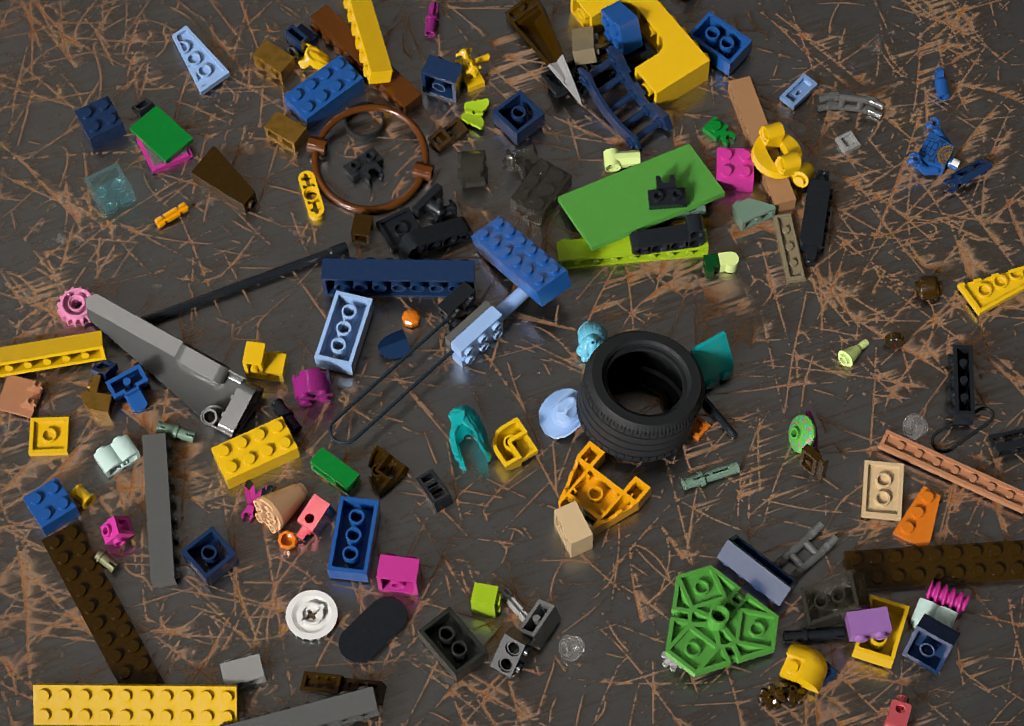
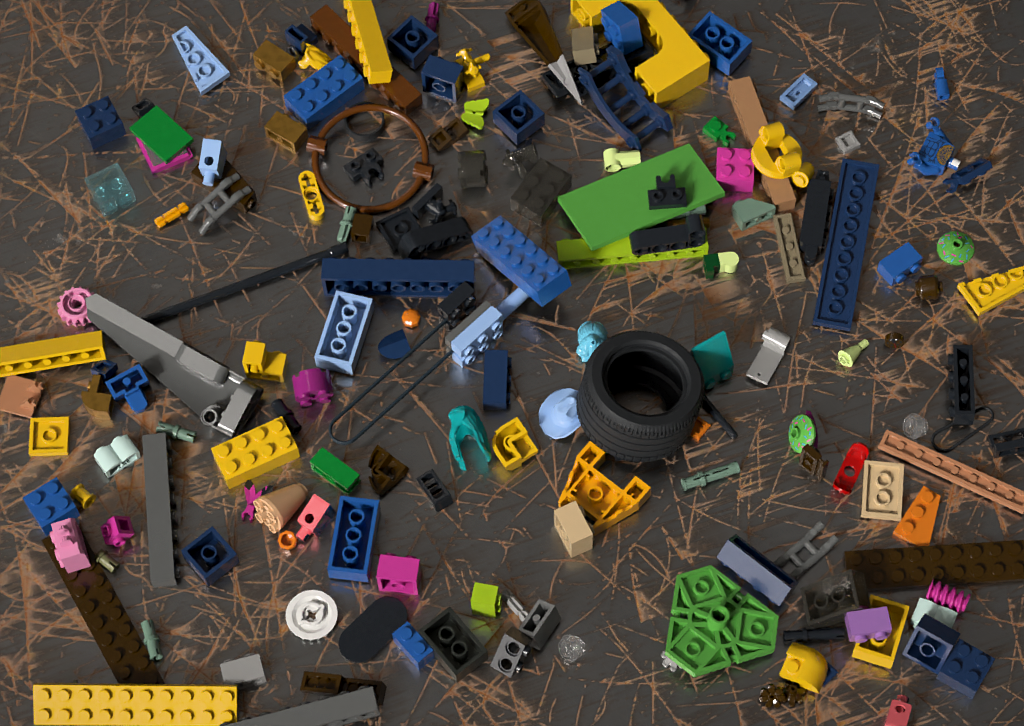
none -> bright pink hinge [49,518,91,573]
none -> sand green pin [141,620,163,661]
none -> dark grey piece [187,173,251,235]
none -> light blue torso [199,138,227,186]
none -> sand green axle [337,206,357,243]
none -> dark blue brick [387,15,439,70]
none -> blue brick [392,621,435,670]
none -> dark blue brick [483,350,512,411]
none -> light grey door [746,327,792,385]
none -> dark blue plate [812,158,879,331]
none -> red piece [833,442,869,495]
none -> blue brick [877,242,923,287]
none -> bright green dish [937,231,974,265]
none -> dark blue brick [937,638,995,699]

